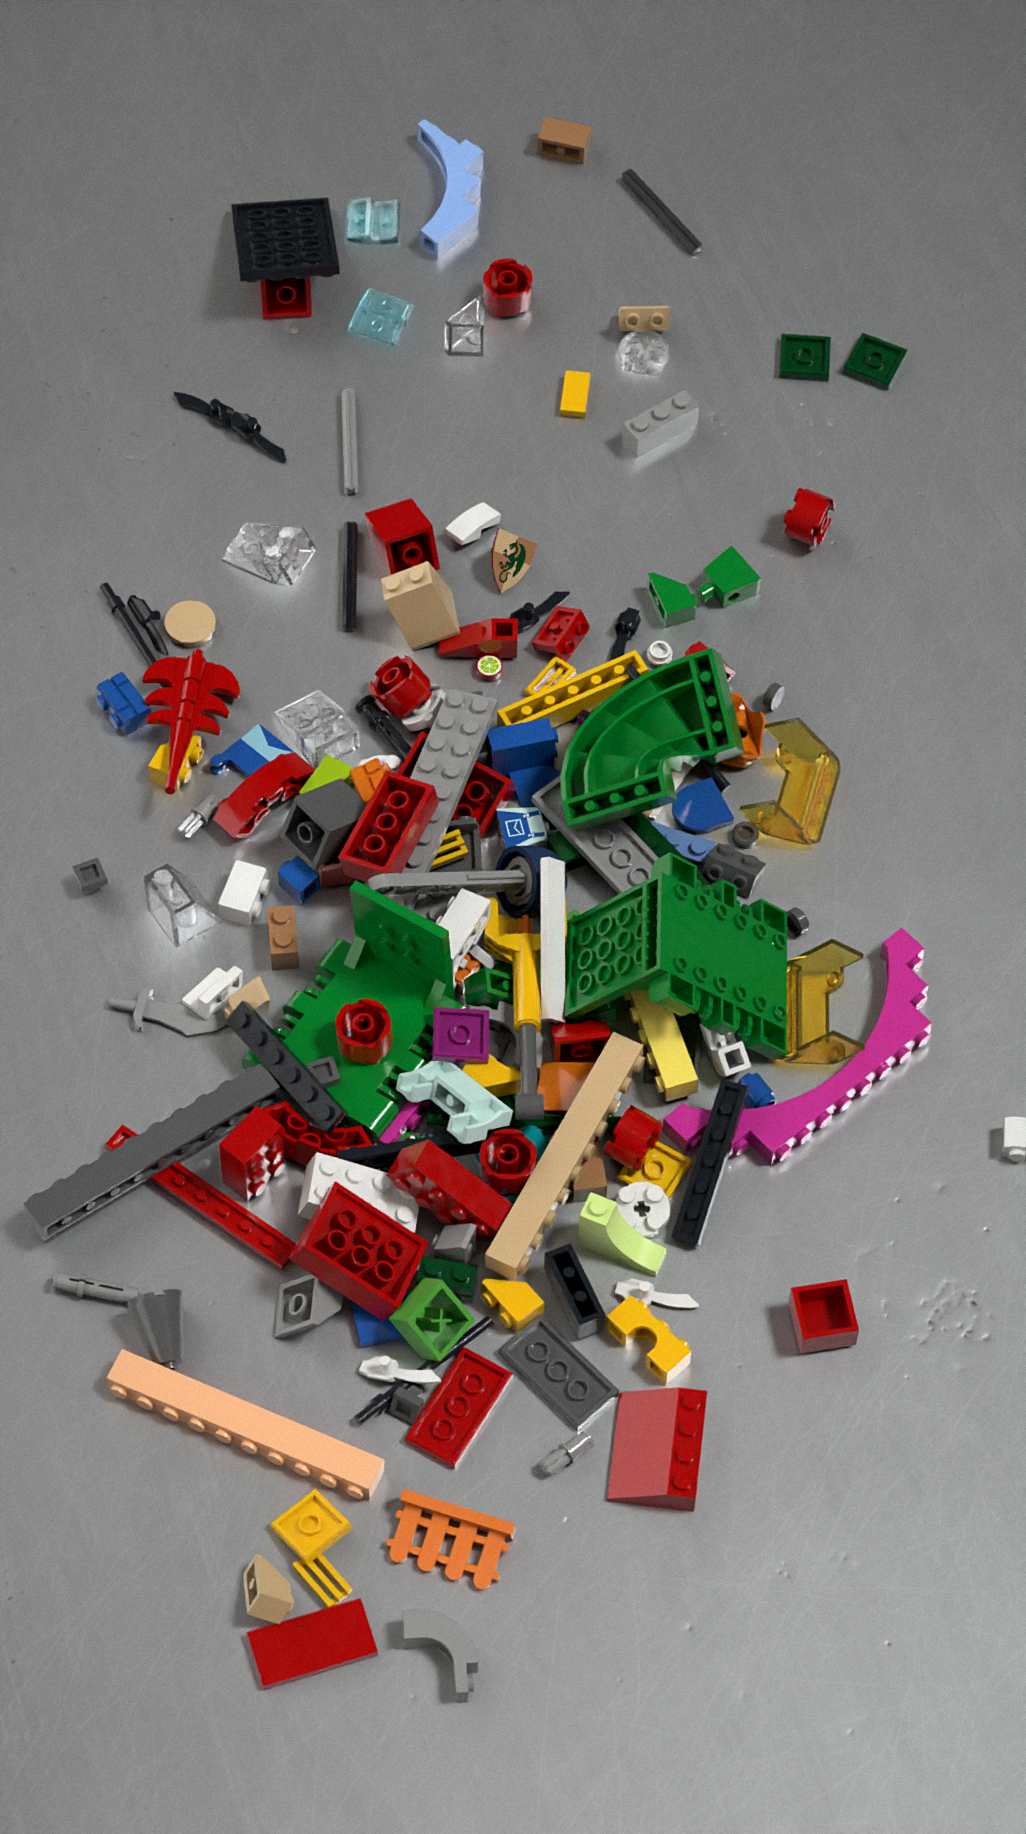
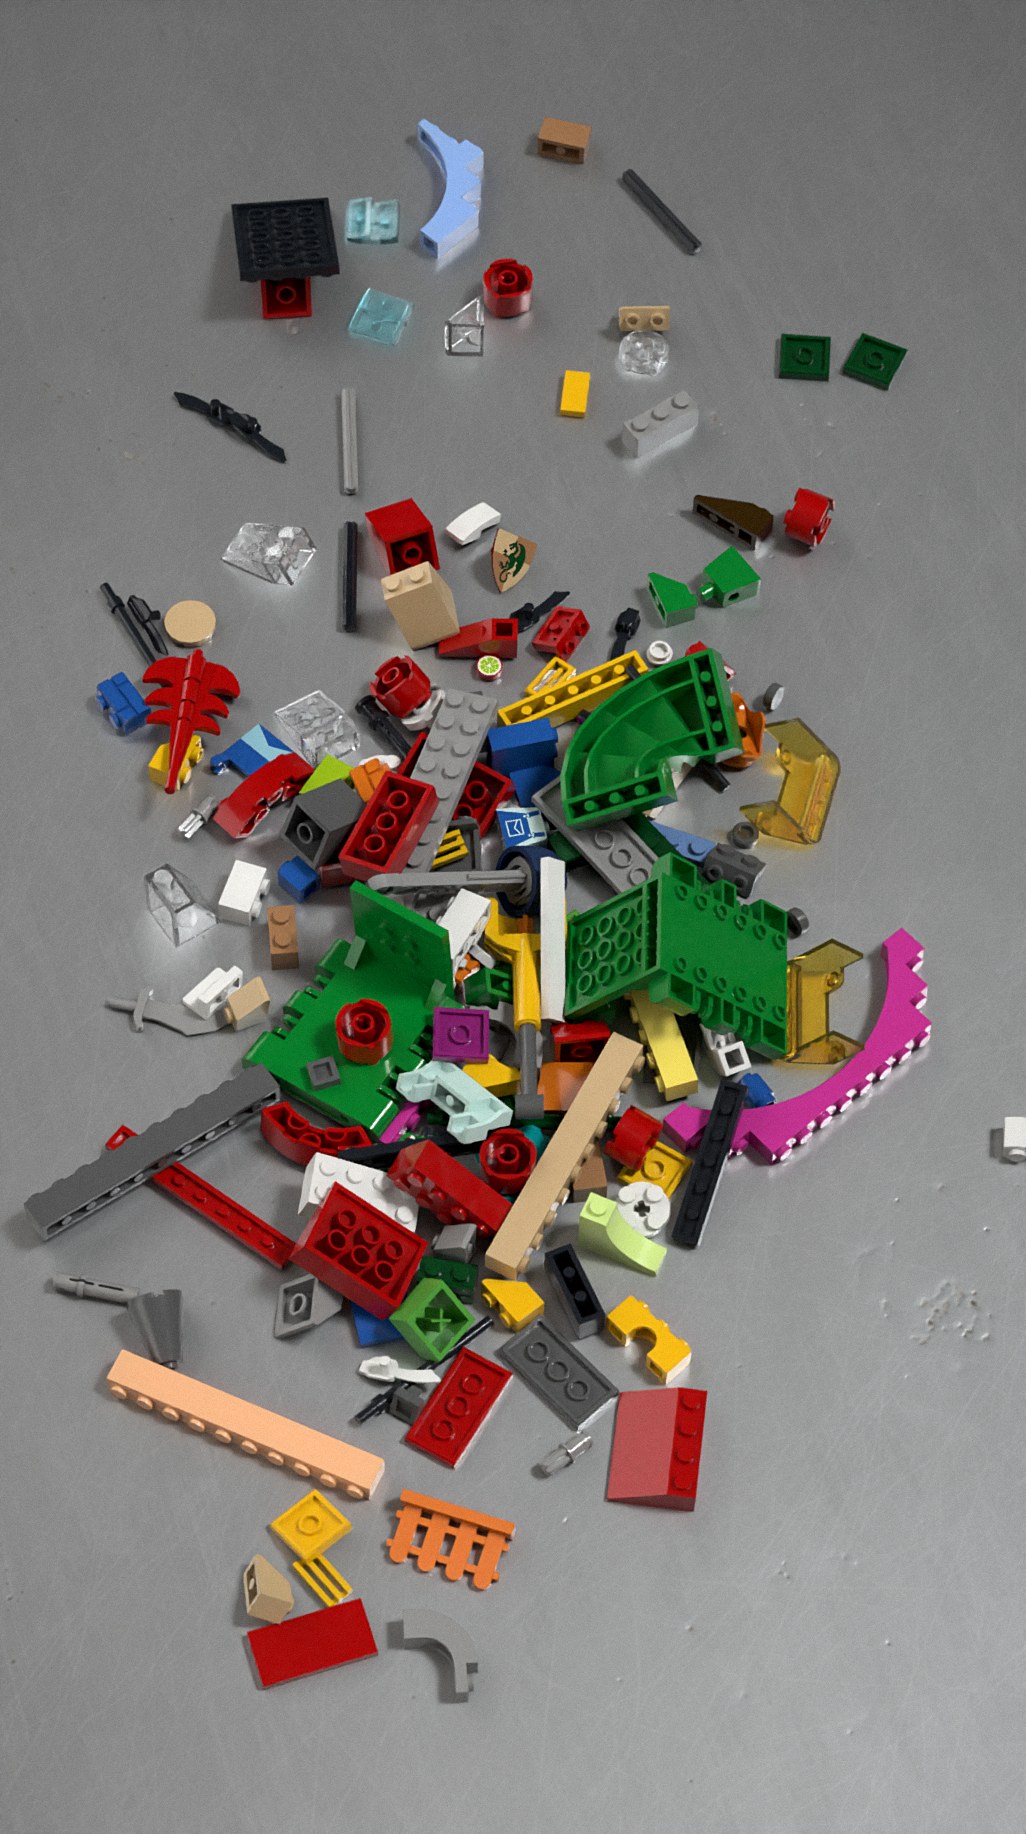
dark grey tile [73,857,108,893] -> none
red brick [219,1106,285,1202] -> none
black plate [225,1001,348,1134] -> none
white piece [615,1278,699,1309] -> none
blue tile [672,777,734,834] -> none
red piece [788,1279,859,1354] -> none
none -> dark brown slope [692,495,774,550]

